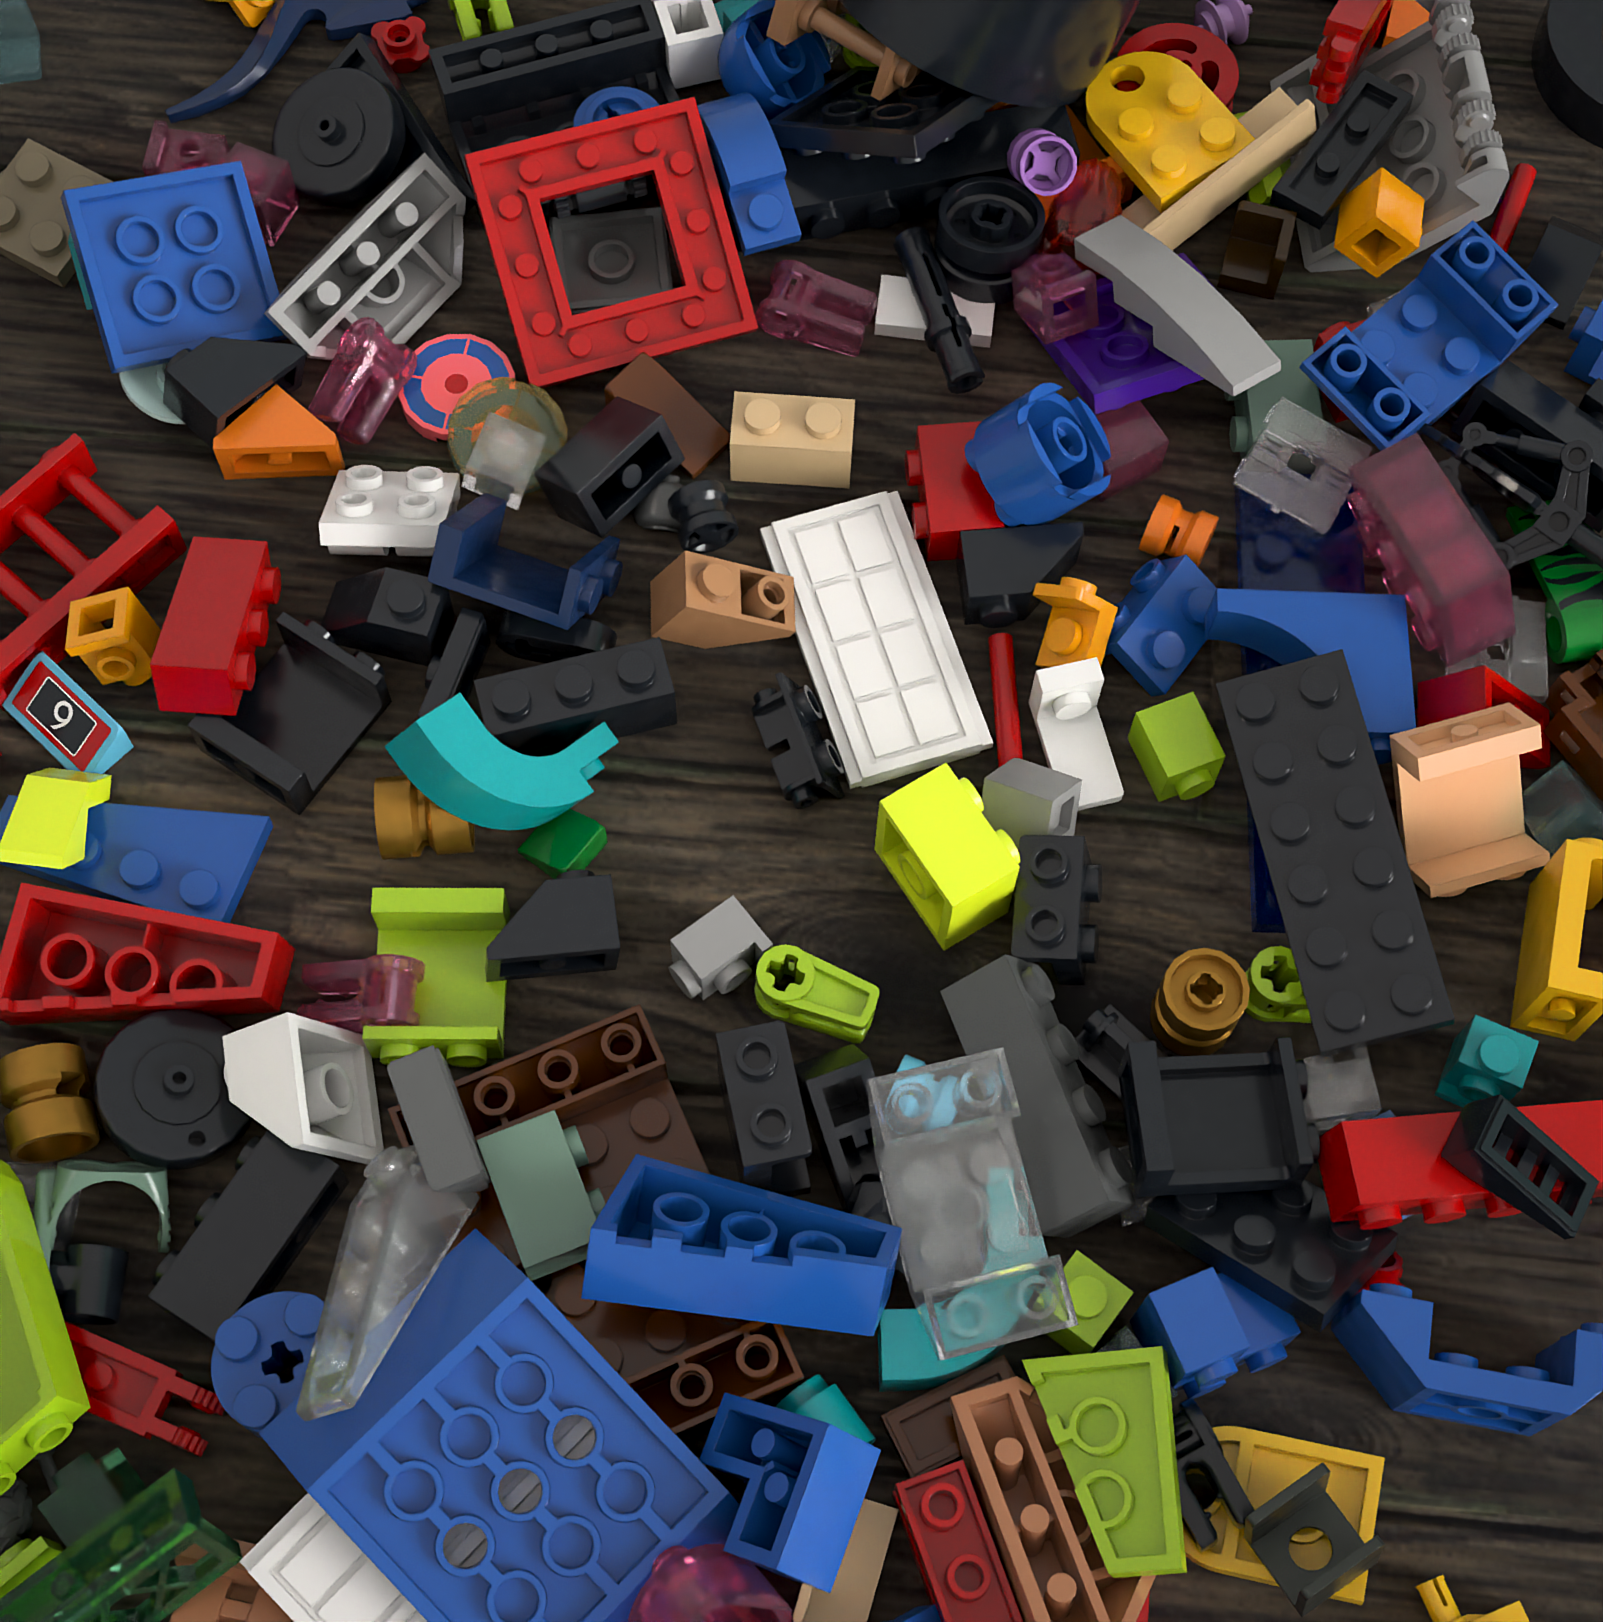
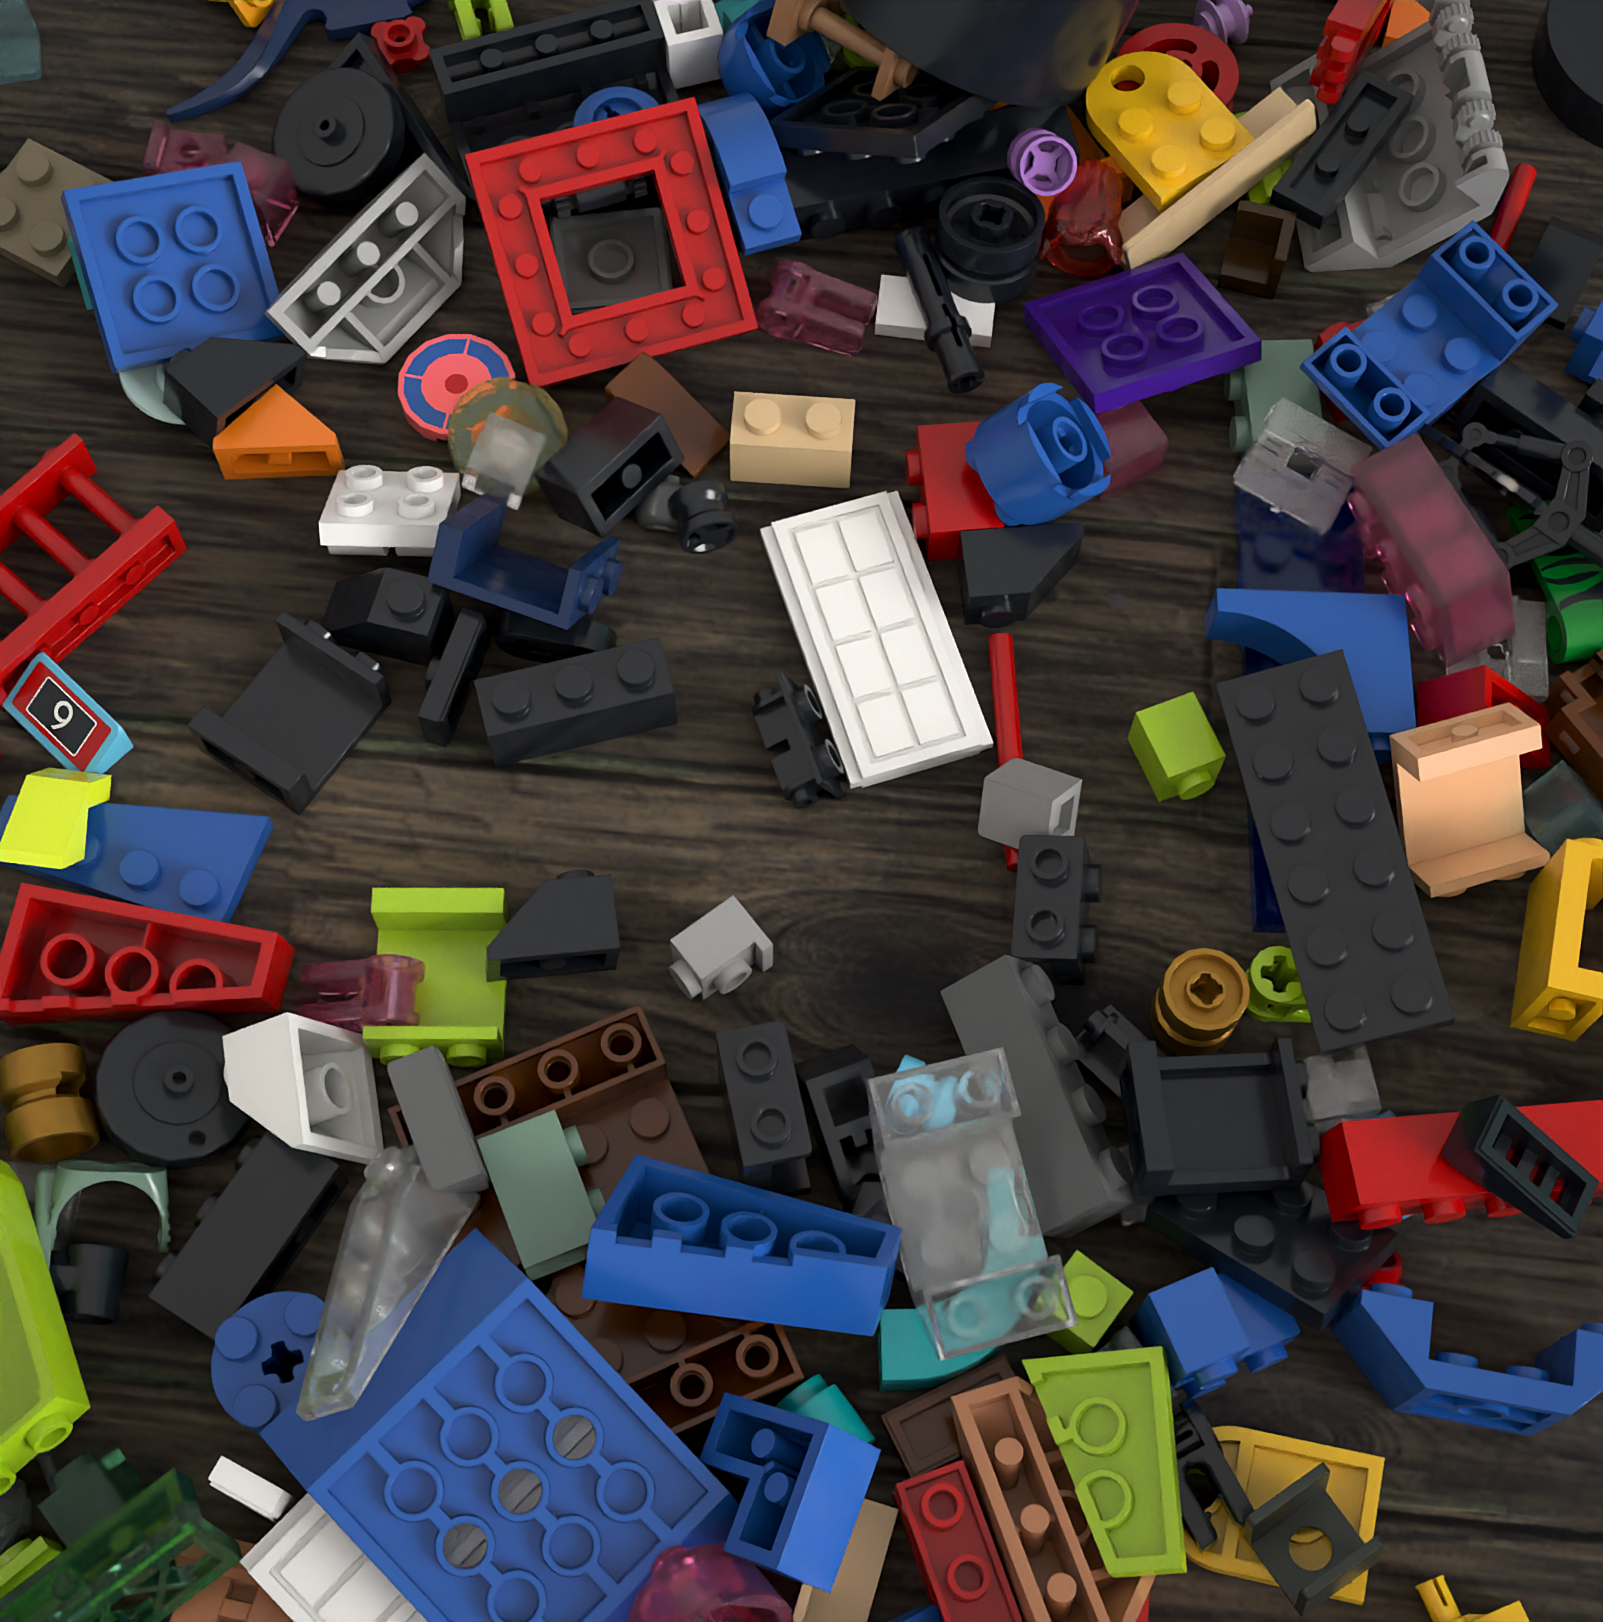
light orange brick [65,587,161,686] -> none
red hinge [65,1321,225,1457] -> none
red brick [150,536,281,716] -> none
clear pink piece [308,316,417,444] -> none
pearl gold wheel [374,775,475,860] -> none
teal arch [384,693,619,830] -> none
green slope [518,809,608,879] -> none
medium nougat slope [650,550,796,649] -> none
lime piece [754,944,879,1043] -> none
neon yellow brick [874,763,1020,951] -> none
clear pink brick [1011,252,1099,345] -> none
white bracket [1029,657,1124,811] -> none
light orange bracket [1033,577,1118,669] -> none
light grey slope [1074,215,1281,397] -> none
blue bracket [1104,554,1217,697] -> none
orange wheel [1139,494,1219,567] -> none
light orange brick [1334,167,1425,278] -> none
teal brick [1434,1014,1539,1107] -> none
none -> white tile [208,1455,299,1524]

